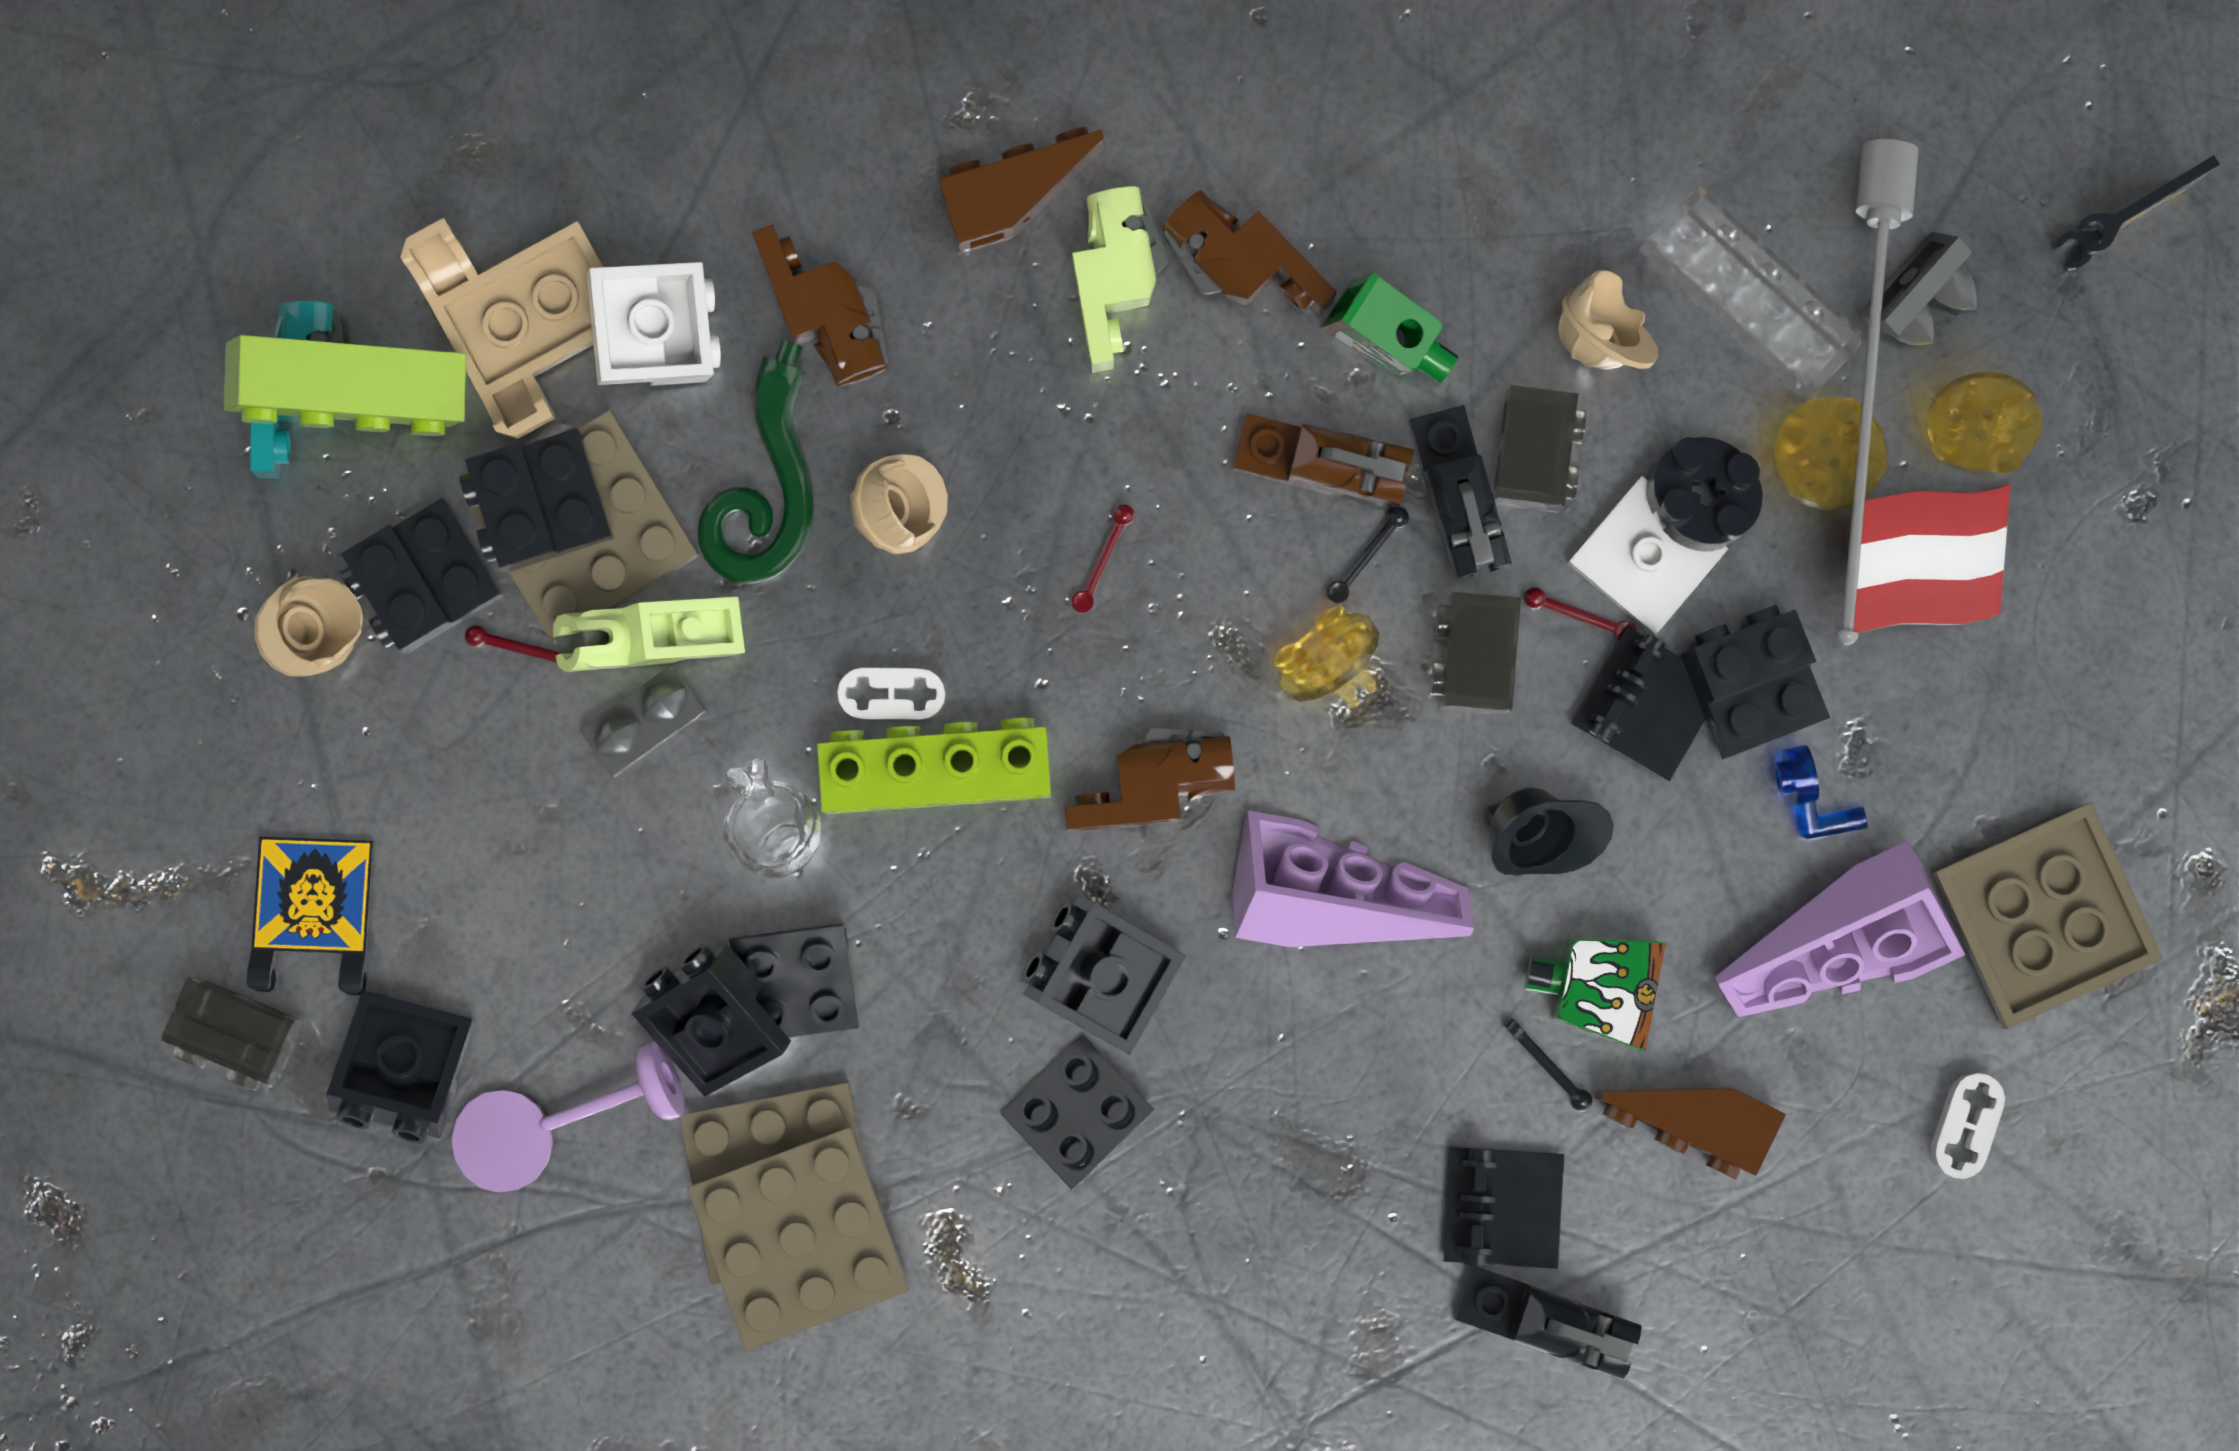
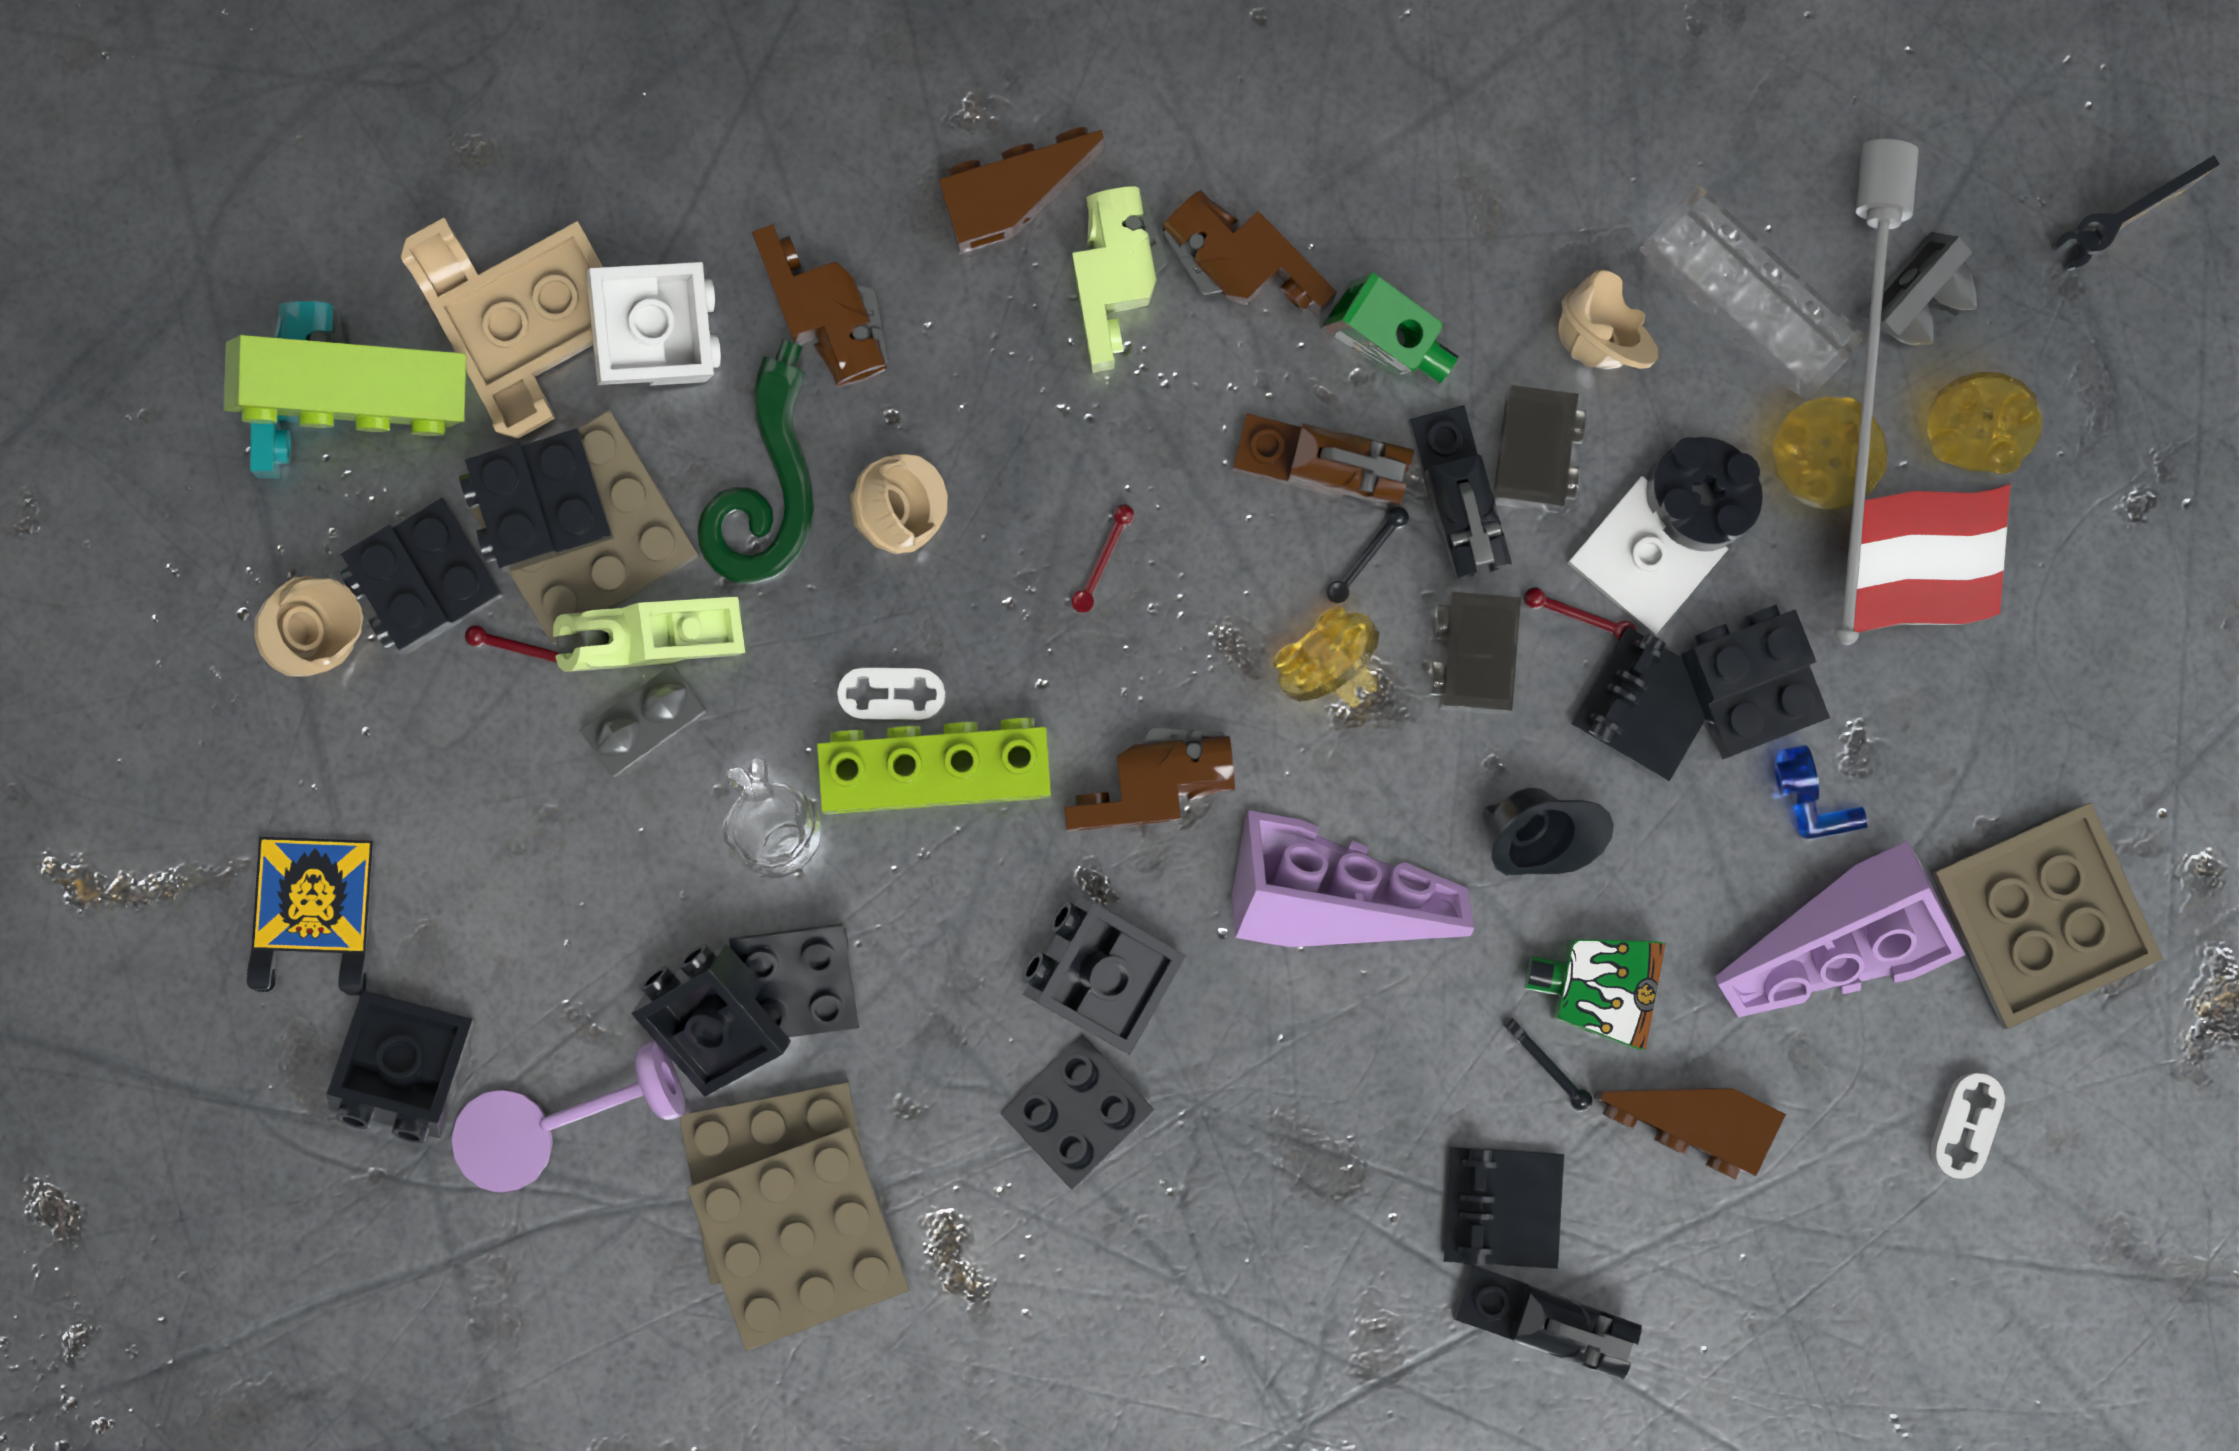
clear smoke brick [161,976,303,1090] -> none

